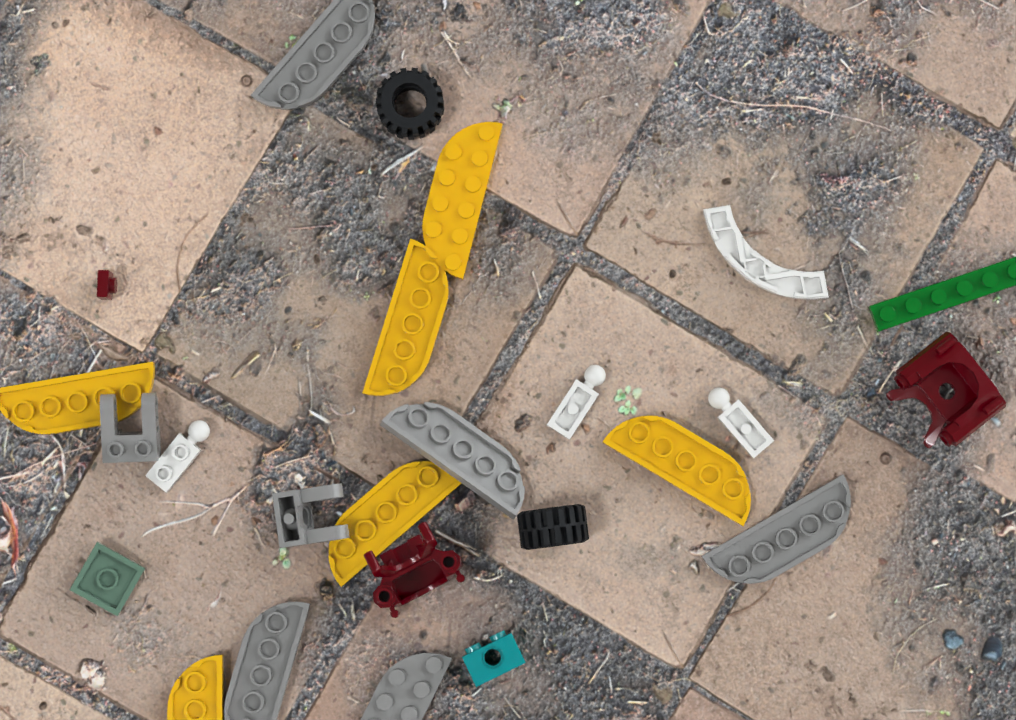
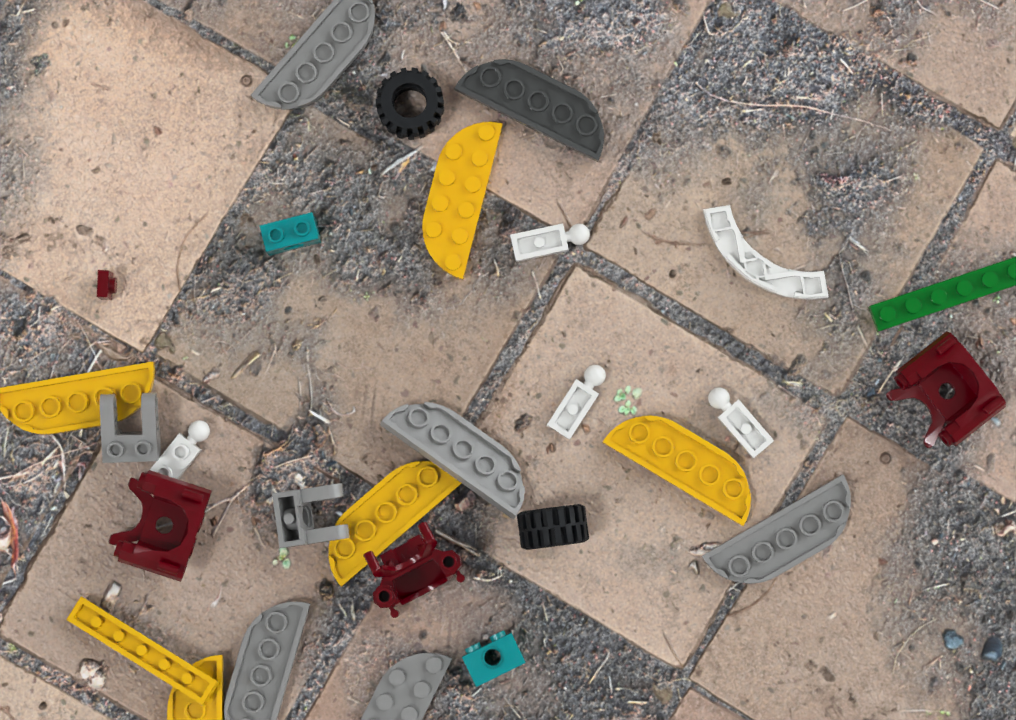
sand green plate [70,541,145,616] -> none
yellow plate [362,238,449,396] -> none
none -> yellow plate [66,596,219,706]
none -> dark red piece [109,470,212,582]
none -> teal brick [260,212,321,256]
none -> dark grey plate [454,59,604,162]
none -> white plate [510,223,590,262]

